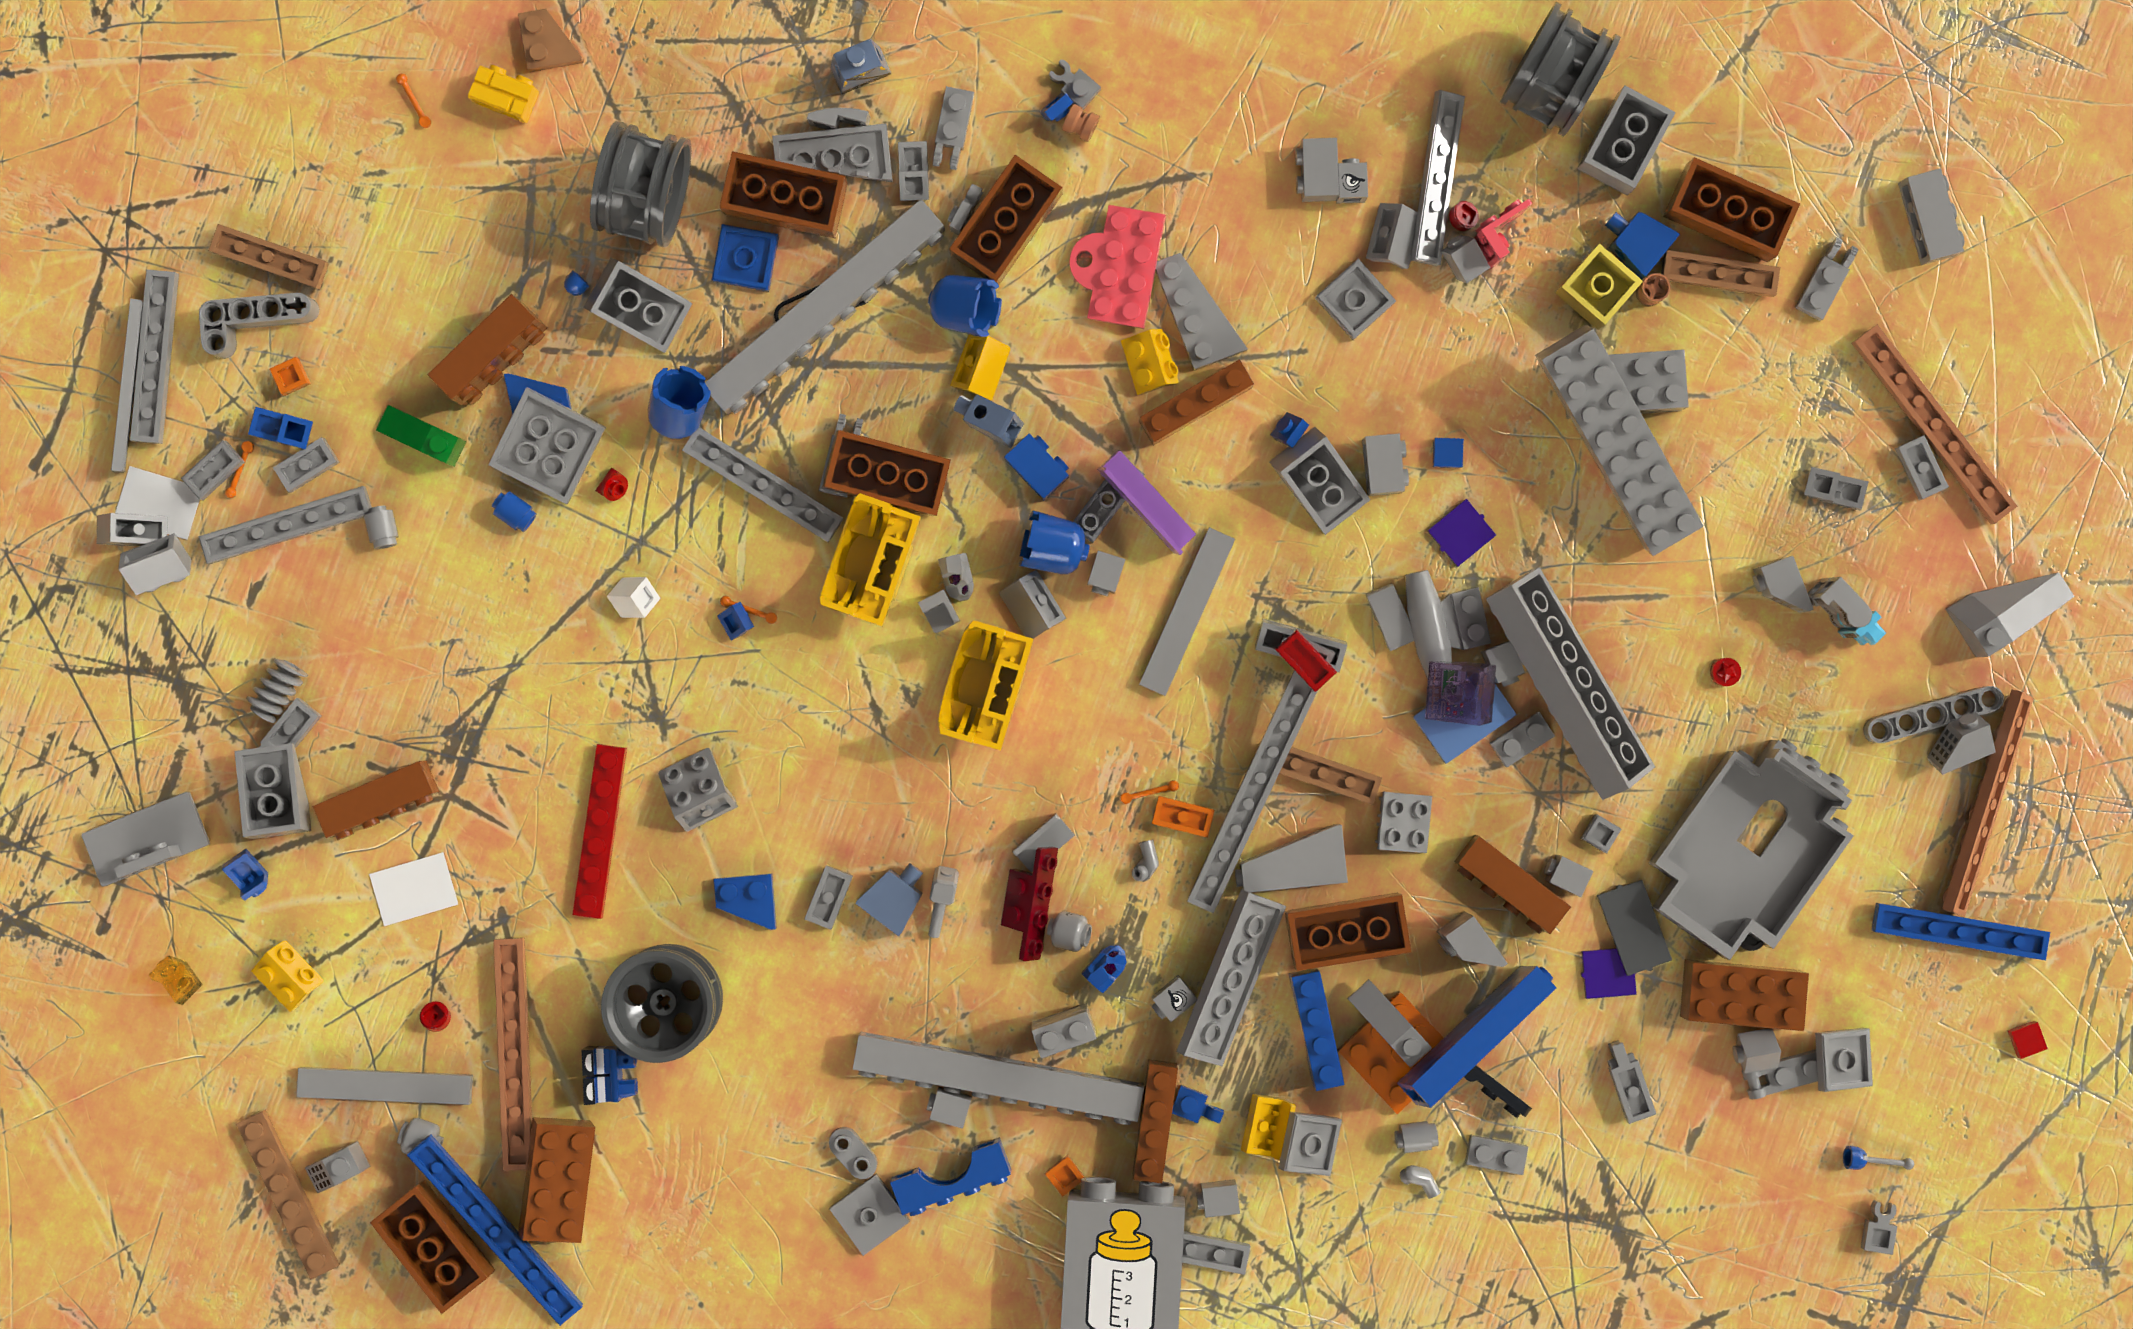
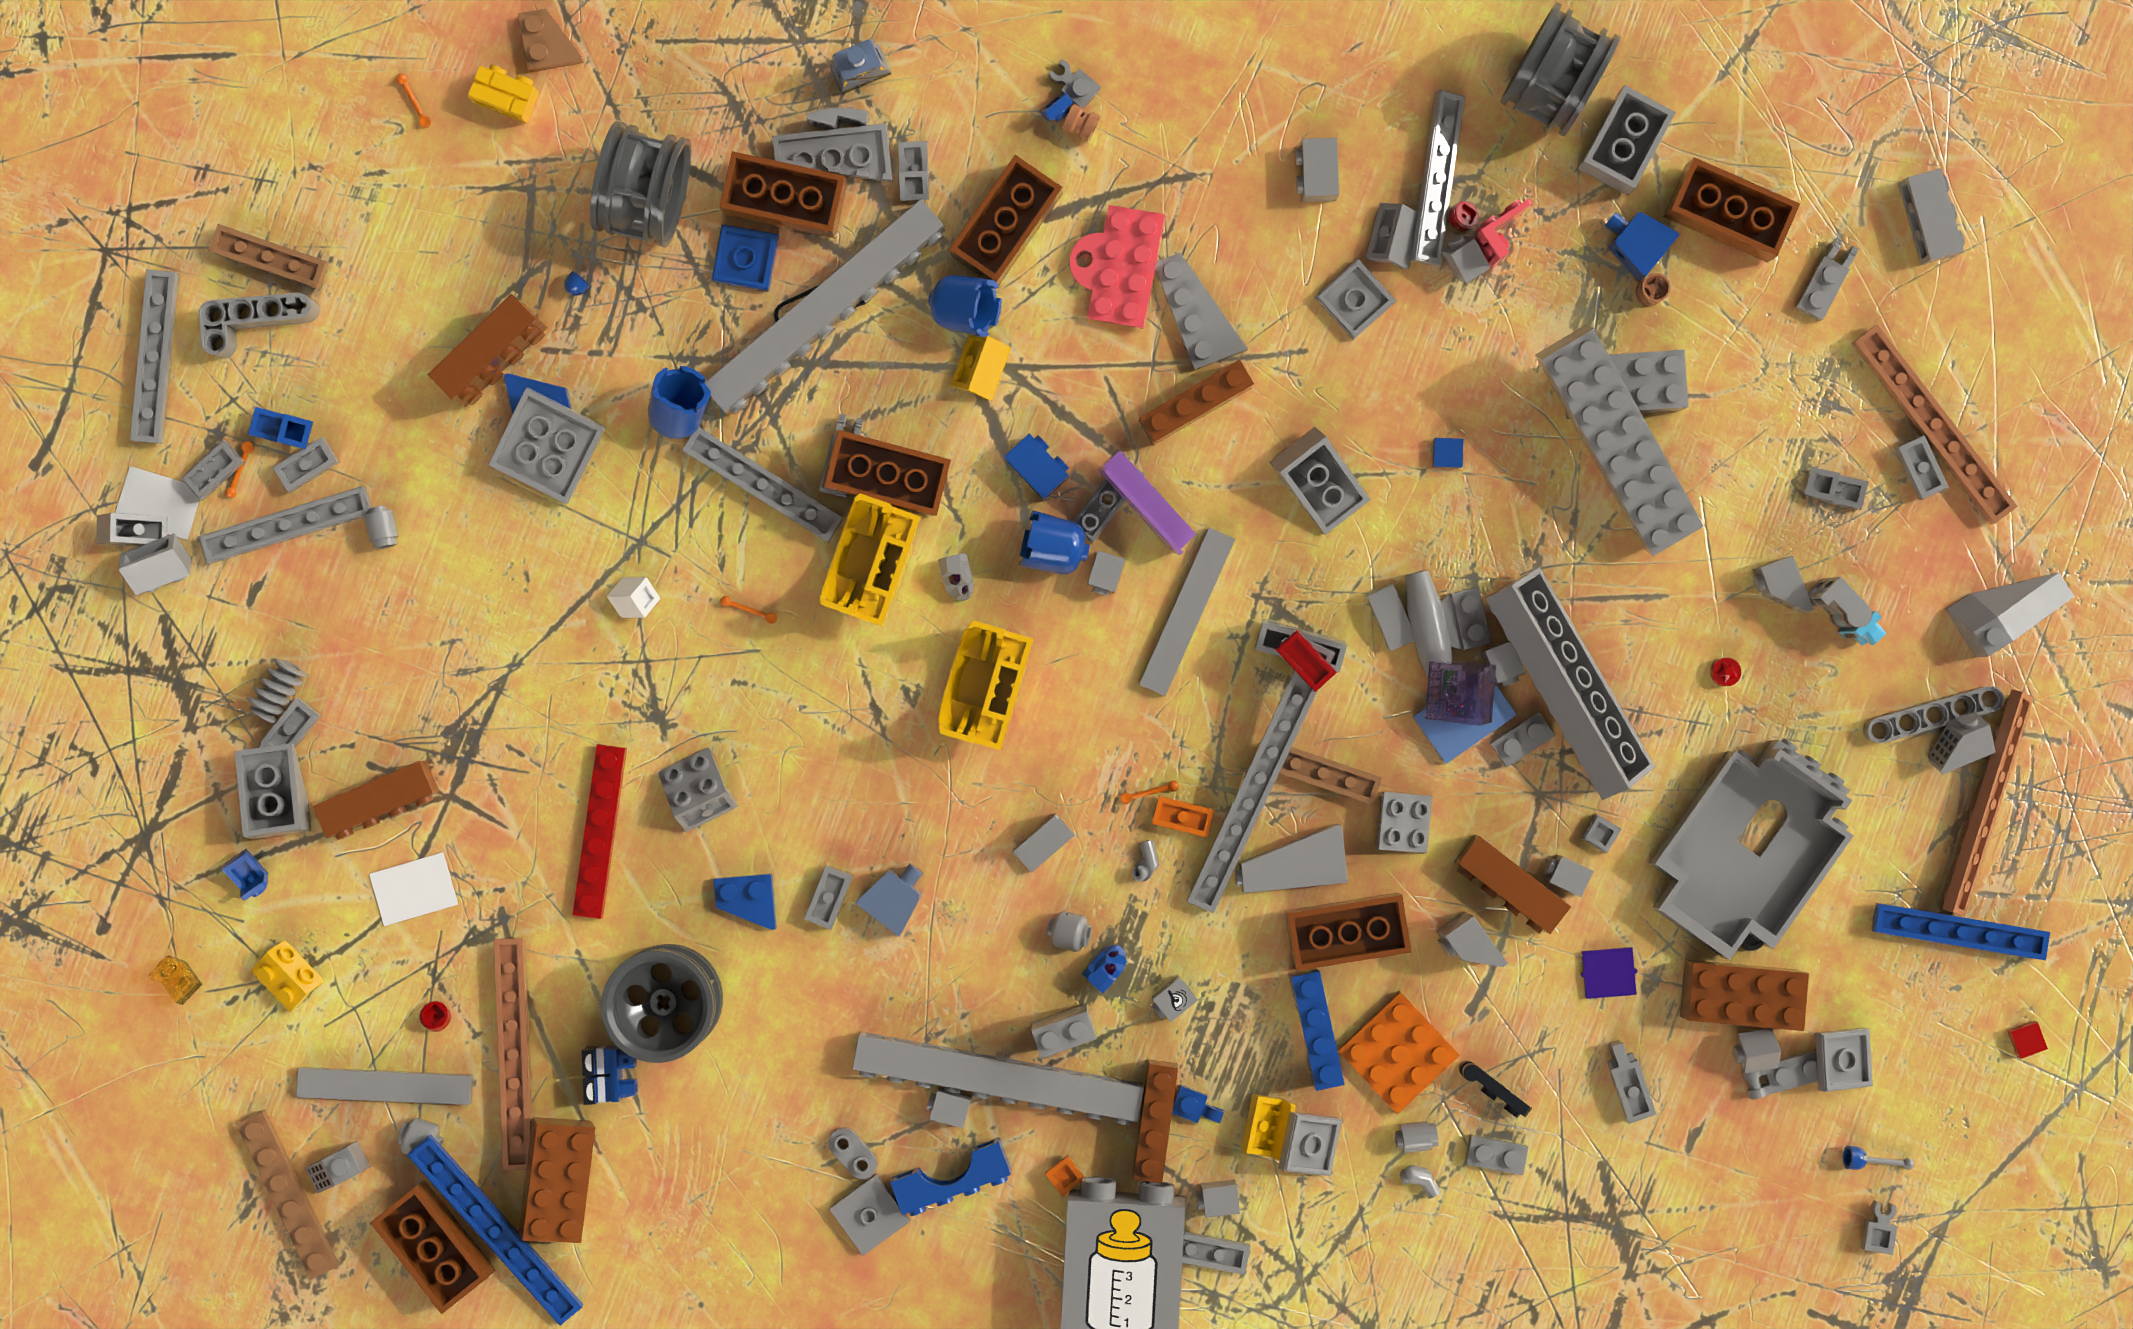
light grey bracket [82,792,210,887] -> none
light grey tile [111,298,143,473] -> none
orange plate [270,357,310,396] -> none
green slope [376,405,467,467] -> none
blue brick [492,491,537,532] -> none
light grey slope [583,257,693,353] -> none
red plate [595,467,628,501] -> none
blue plate [718,602,754,641] -> none
light grey panel [918,589,960,633] -> none
light grey piece [928,866,959,938] -> none
light grey hinge [933,86,975,170] -> none
light grey plate [948,184,983,235] -> none
sand blue torso [954,394,1024,448] -> none
light grey panel [1000,570,1066,639] -> none
dark red bracket [1001,847,1058,962] -> none
yellow bracket [1121,329,1179,395] -> none
light grey plate [1176,889,1286,1066] -> none
blue plate [1270,412,1309,448] -> none
light grey brick [1336,158,1368,204] -> none
light grey slope [1347,979,1432,1068] -> none
light grey brick [1362,433,1409,496] -> none
blue brick [1397,966,1556,1108] -> none
dark purple piece [1428,499,1496,567] -> none
light yellow brick [1555,243,1643,330] -> none
dark grey piece [1597,880,1672,976] -> none
medium nougat plate [1661,250,1781,297] -> none

